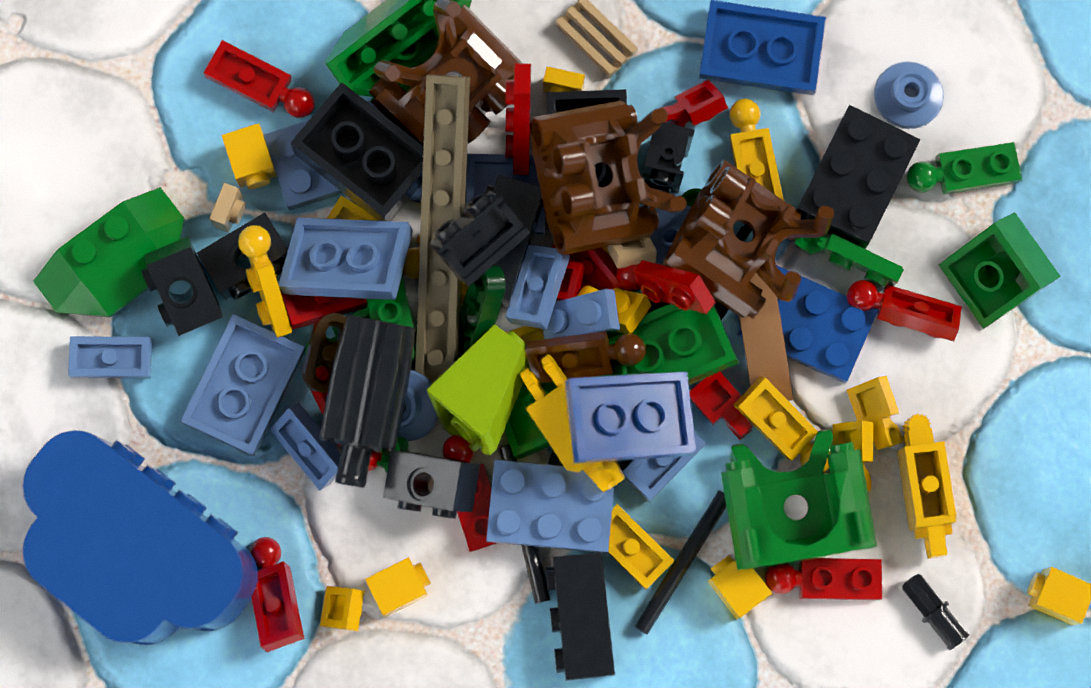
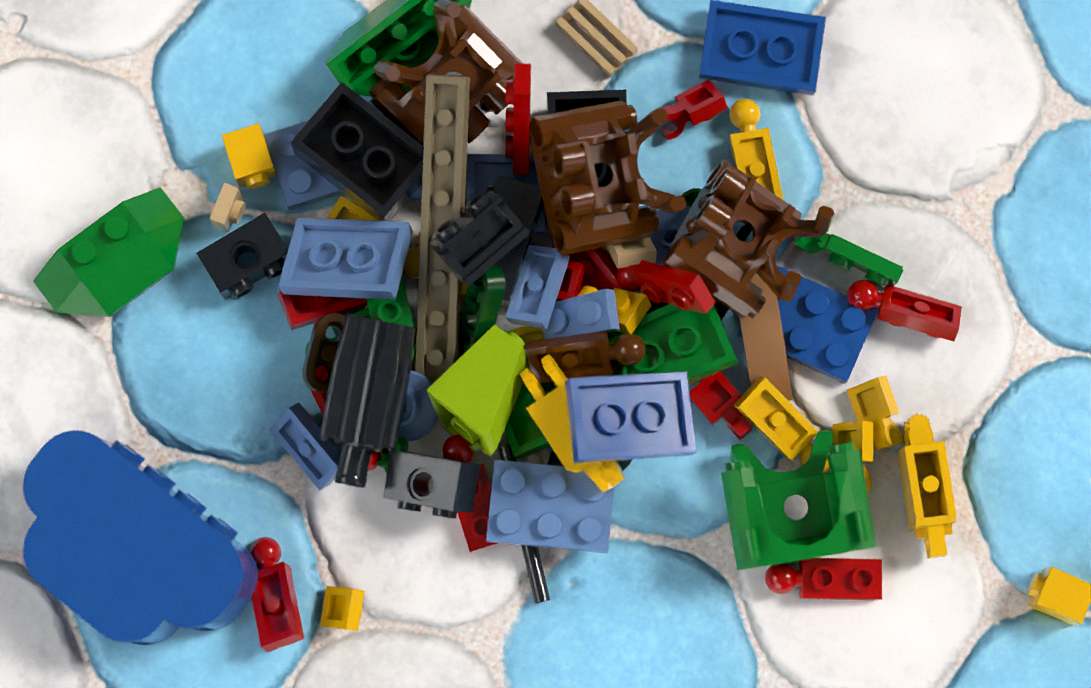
medium blue plate [68,336,152,379] -> none
black brick [141,236,223,336] -> none
medium blue plate [180,314,305,456] -> none
red plate [203,40,315,118] -> none
yellow plate [238,225,292,338] -> none
yellow brick [365,557,431,618] -> none
yellow plate [543,66,585,93] -> none
black brick [546,552,615,681] -> none
yellow plate [608,504,675,590] -> none
medium blue plate [623,432,706,502] -> none
black bar [634,490,726,635] -> none
black hinge [642,122,695,194] -> none
yellow brick [708,554,773,620] -> none
black brick [797,104,921,249] -> none
medium blue piece [874,61,944,129] -> none
black axle [902,573,969,651] -> none
green plate [906,142,1022,195] -> none
green slope [938,212,1061,329] -> none

